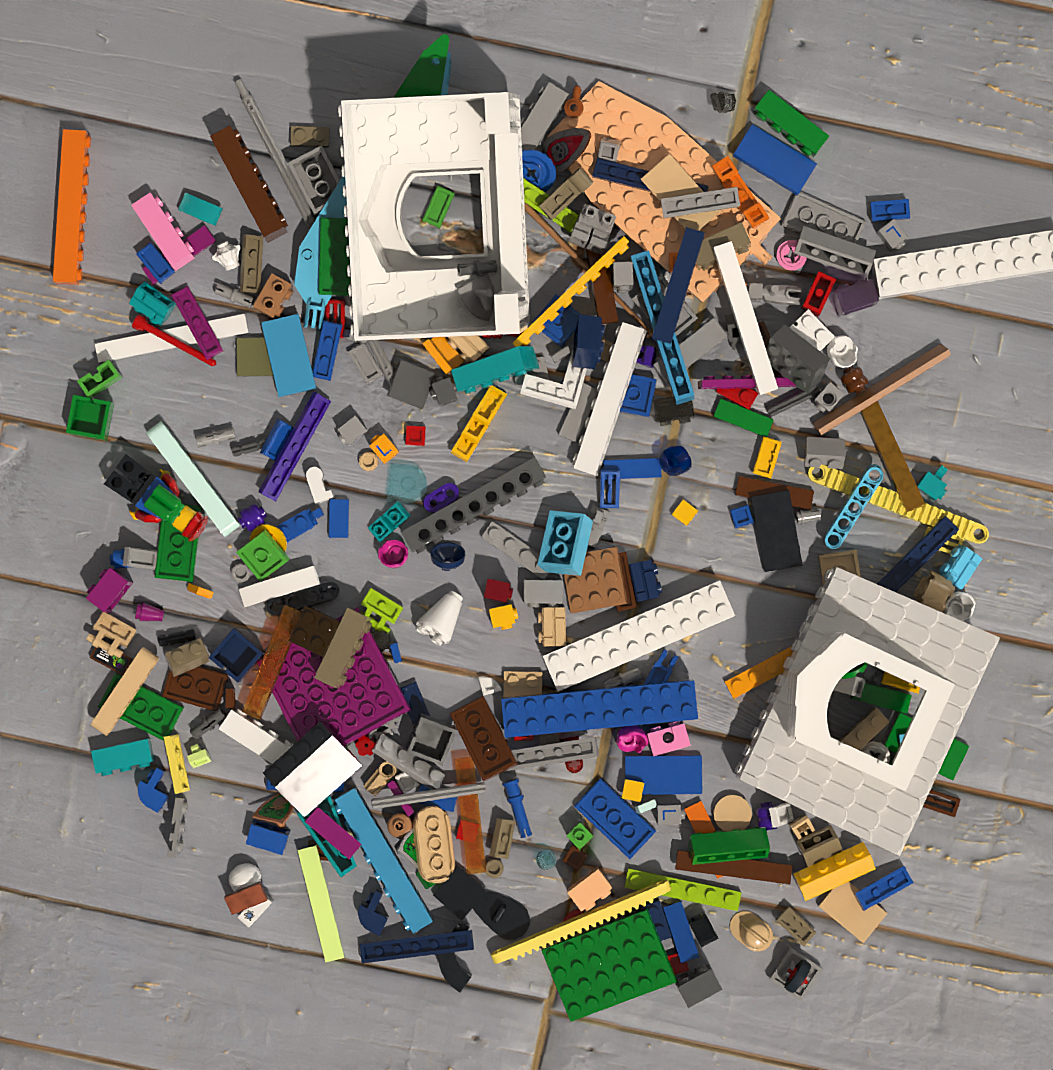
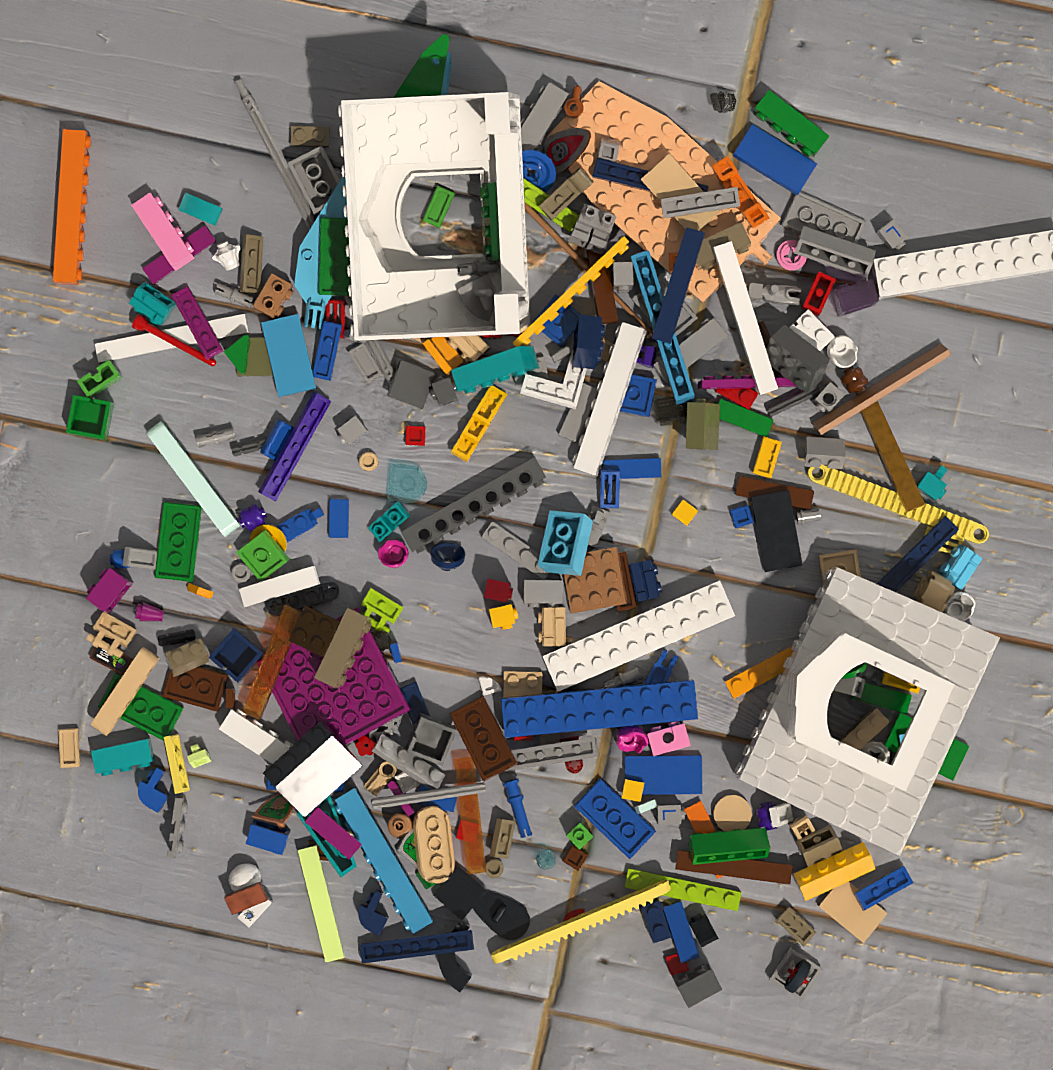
piece [104,454,208,542] -> none
blue tile [136,242,175,284] -> none
dark grey pin [190,707,227,740] -> none
reddish brown brick [210,125,288,243] -> none
white leg [306,467,334,504] -> none
light orange brick [369,434,399,464] -> none
white cone [415,591,463,646] -> none
dark purple plate [424,483,459,513] -> none
green plate [541,909,677,1022] -> none
light nougat brick [567,866,612,911] -> none
clear blue hair [659,446,692,476] -> none
dark grey brick [725,314,744,350] -> none
tan piece [730,911,773,952] -> none
medium azure beam [825,464,883,549] -> none
blue plate [870,199,910,222] -> none
reddish brown tile [923,790,961,817] -> none
none -> tan tile [58,728,81,768]
none -> green slope [224,335,251,375]
none -> dark green plate [480,182,499,261]
none -> olive brick [686,399,720,450]

